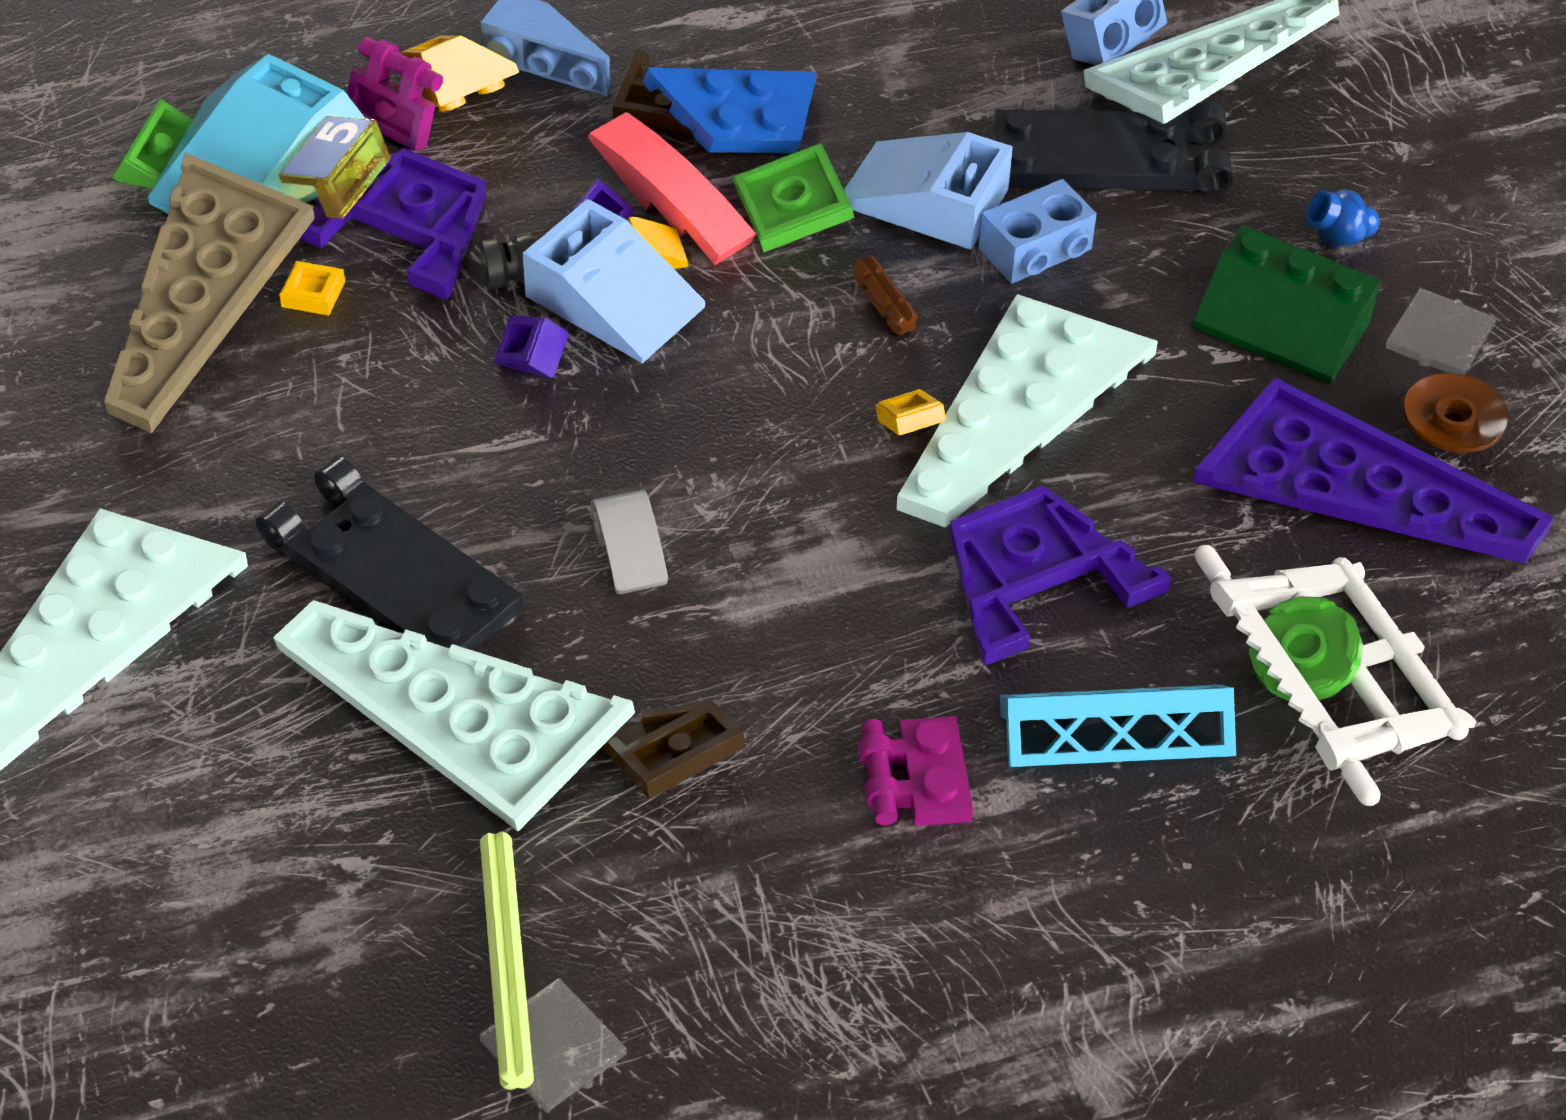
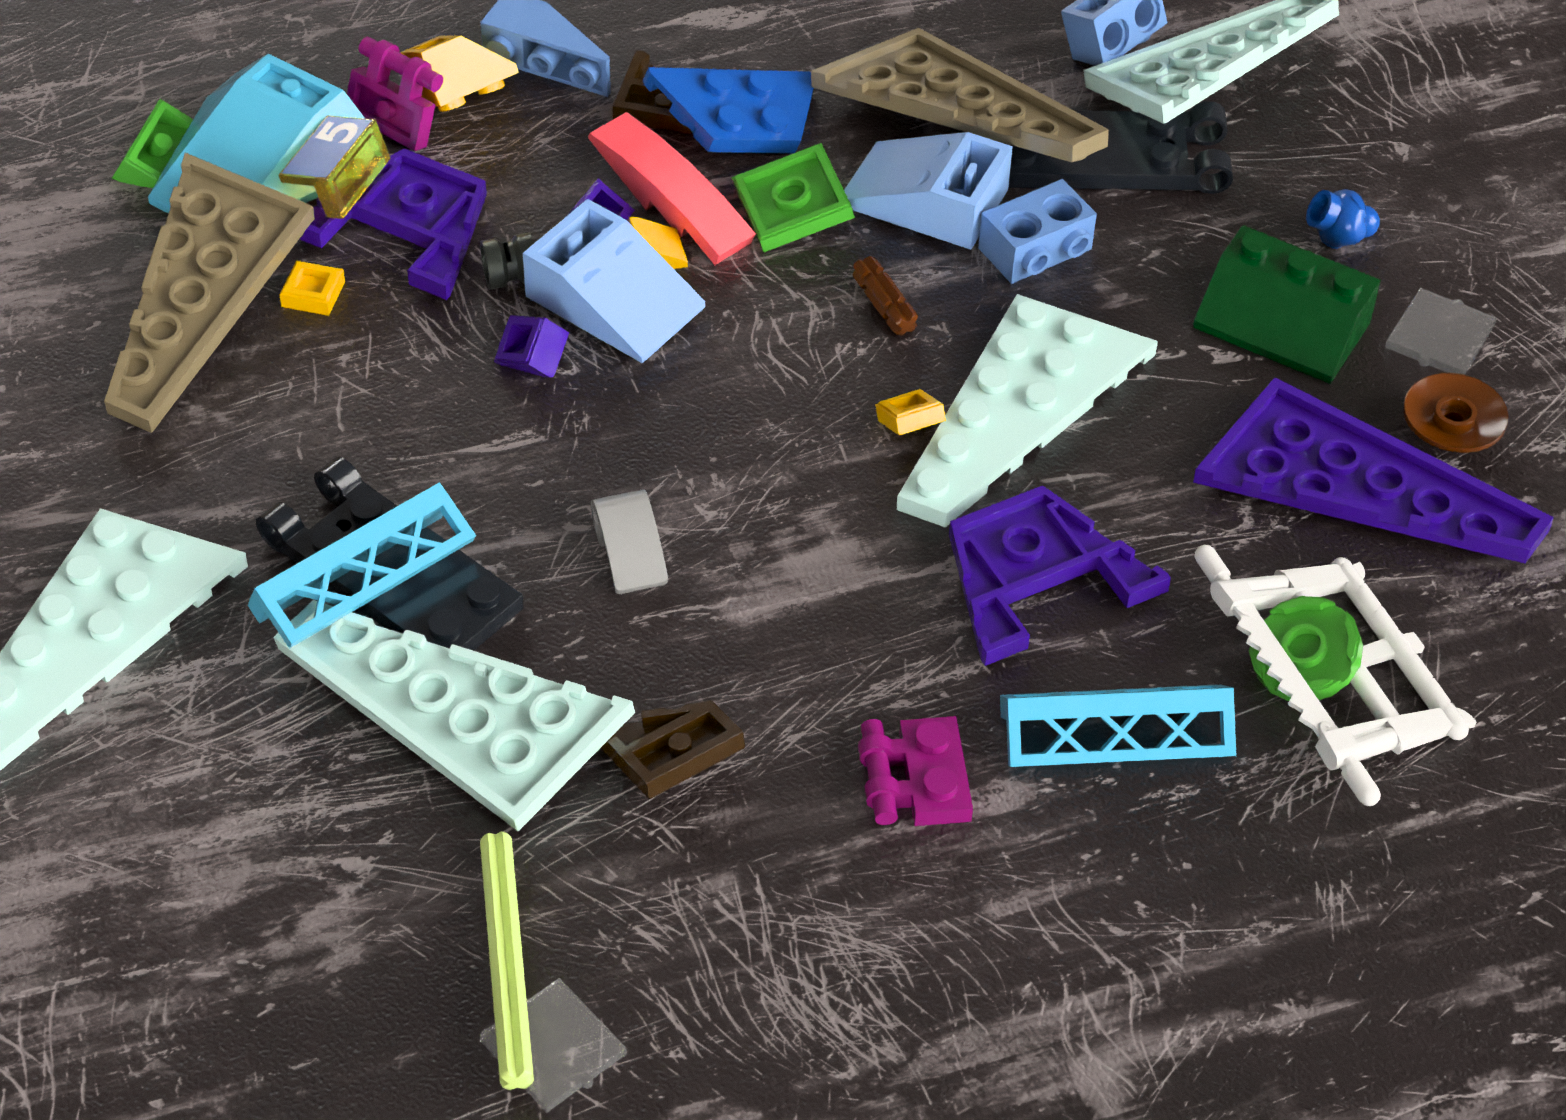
none -> medium azure fence [247,482,476,649]
none -> dark tan wing [811,28,1109,162]

